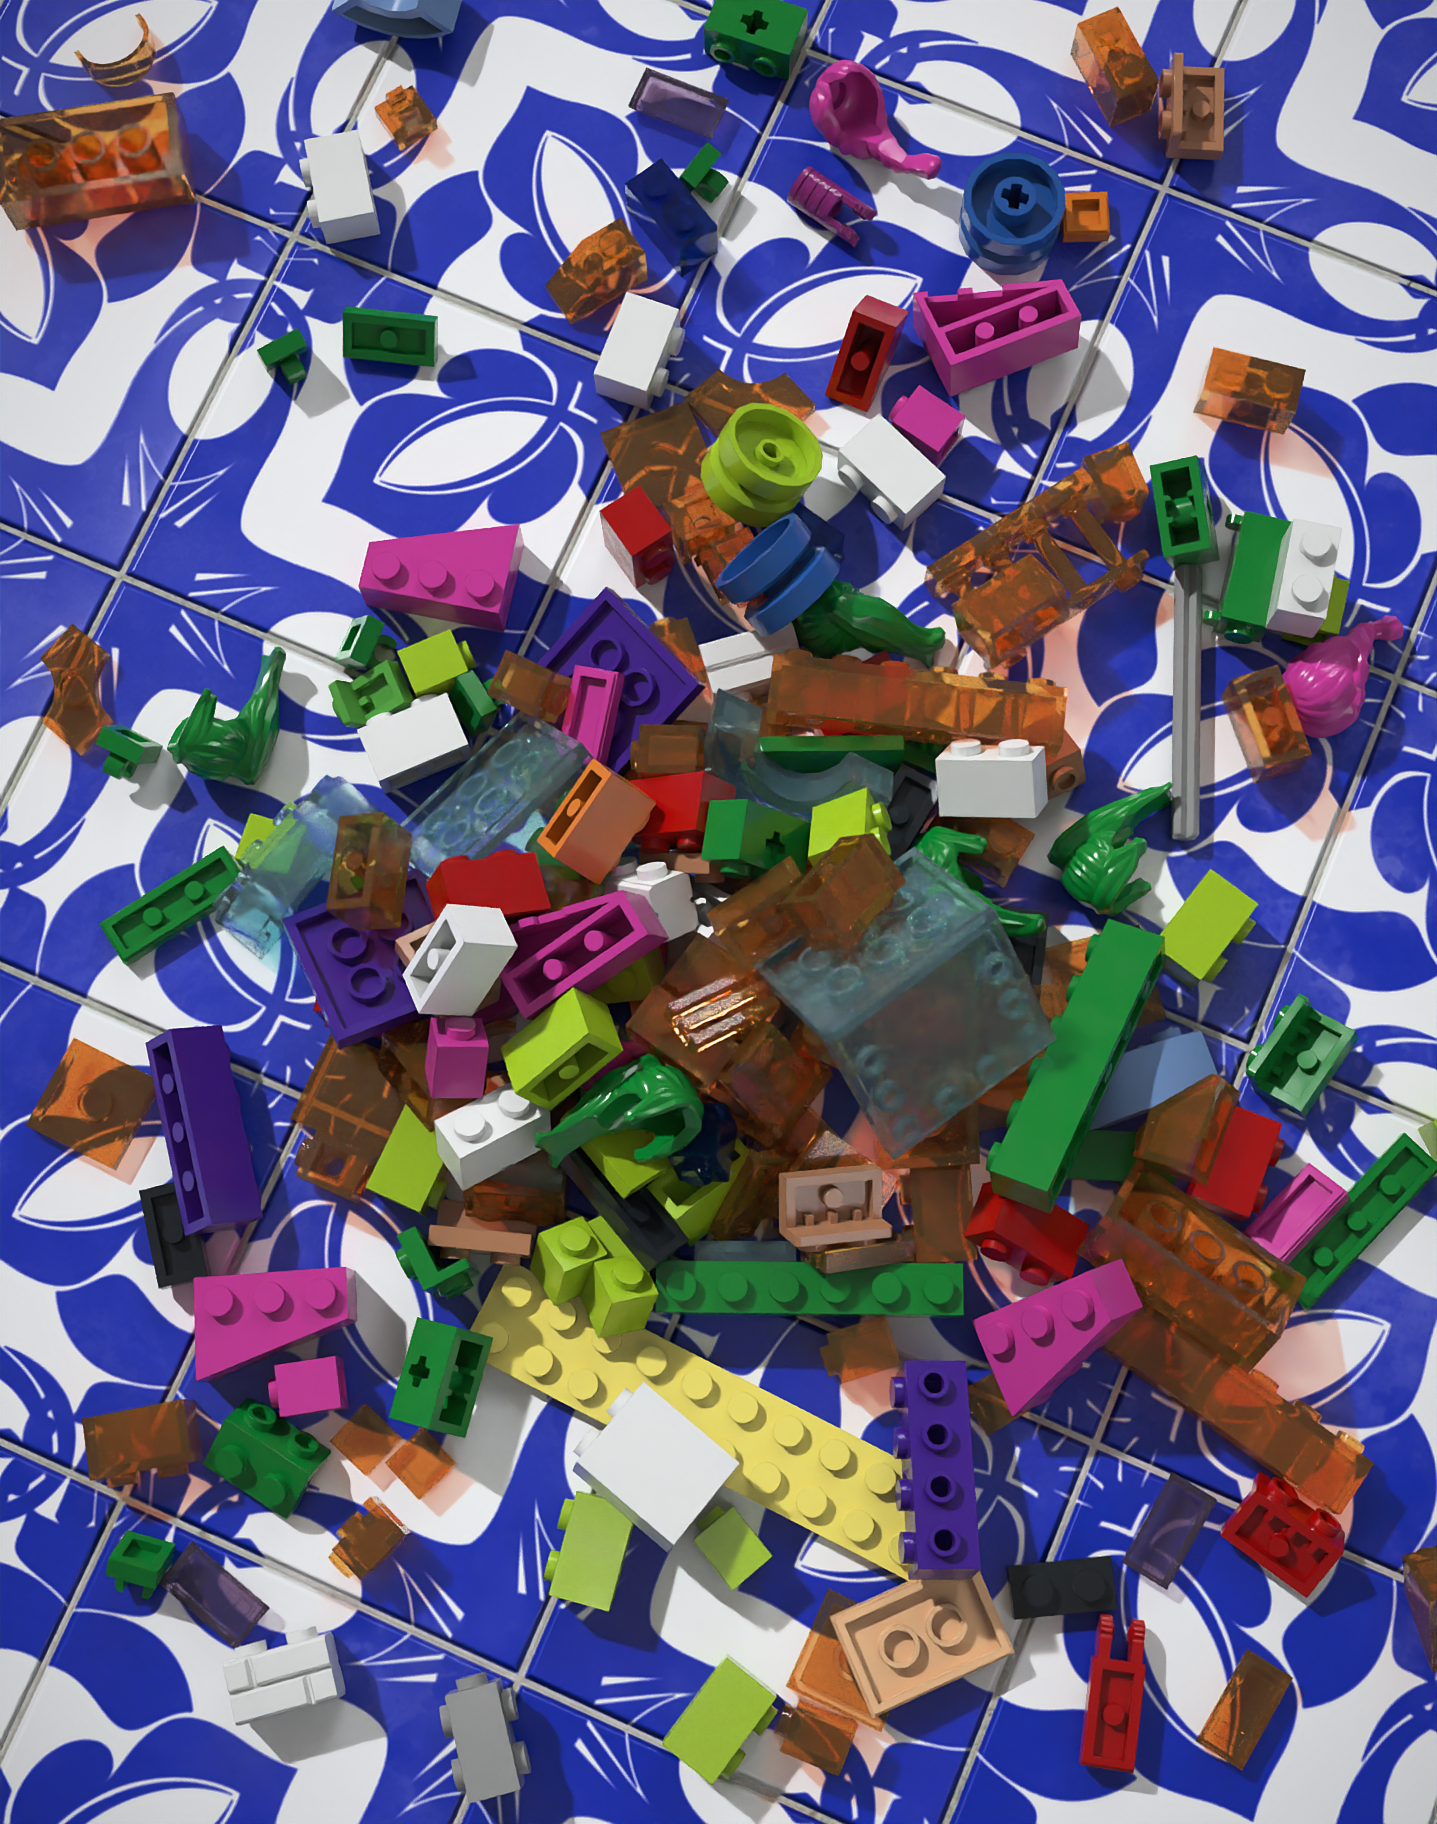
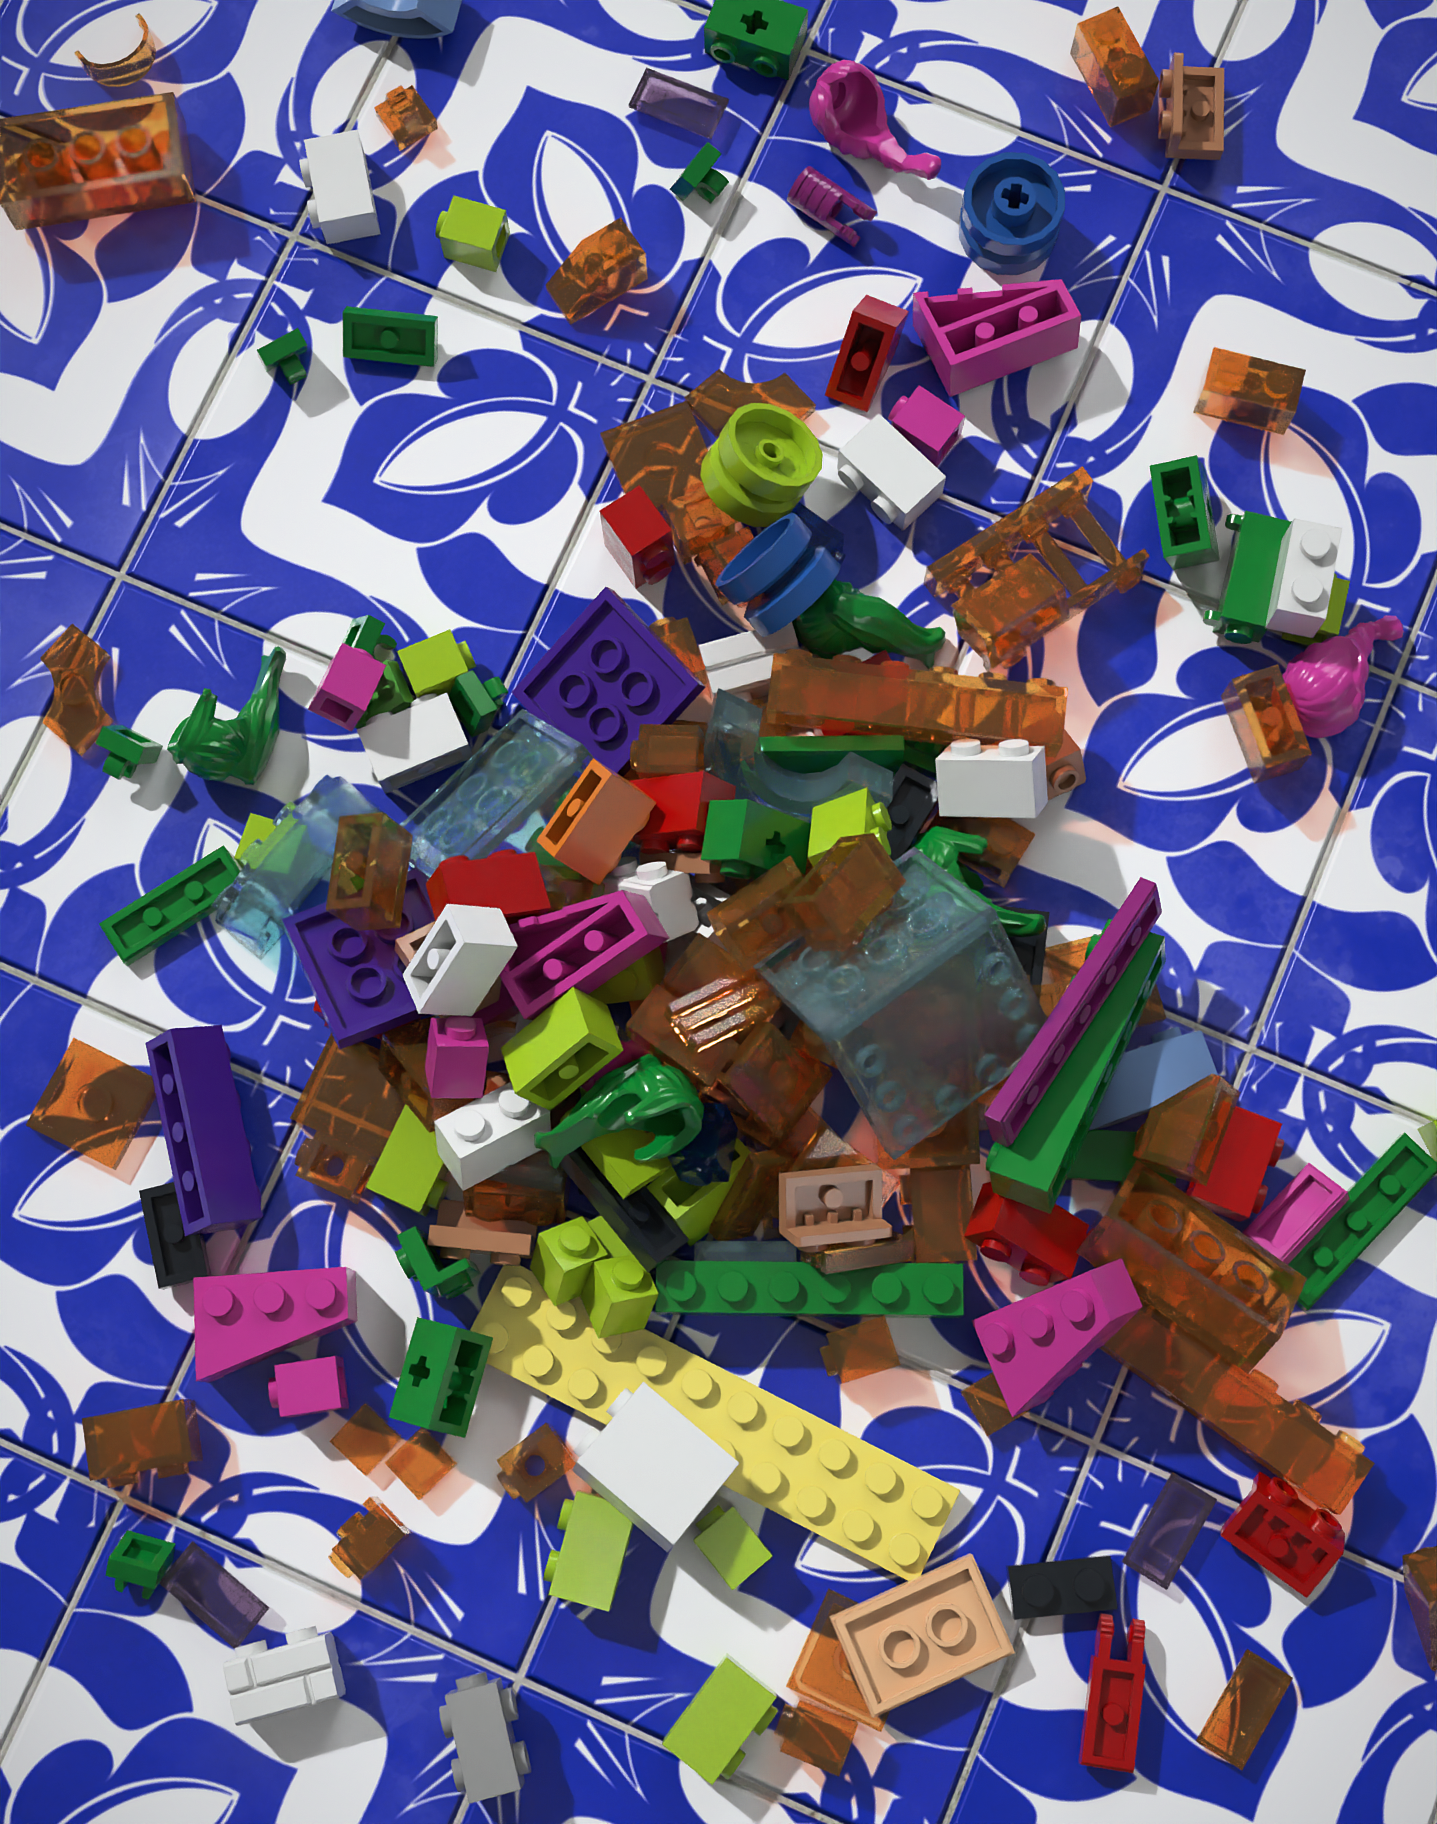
green bracket [203,1398,331,1520] -> none
dark pink wedge [358,524,525,632] -> none
clear orange brick [487,650,572,724] -> none
dark pink tile [555,665,625,767] -> none
white brick [594,292,685,410] -> none
clear blue brick [625,158,718,277] -> none
dark purple brick [889,1360,981,1580] -> none
green hair [1047,782,1173,917] -> none
orange tile [1061,192,1110,242] -> none
clear orange brick [1078,441,1150,524] -> none
lime brick [1160,869,1259,989] -> none
light grey axle [1171,564,1202,841] -> none
green bracket [1246,994,1359,1118] -> none
none -> dark pink brick [308,642,386,732]
none -> lime brick [435,195,510,272]
none -> clear orange brick [496,1422,577,1503]
none -> magenta tile [984,877,1162,1147]

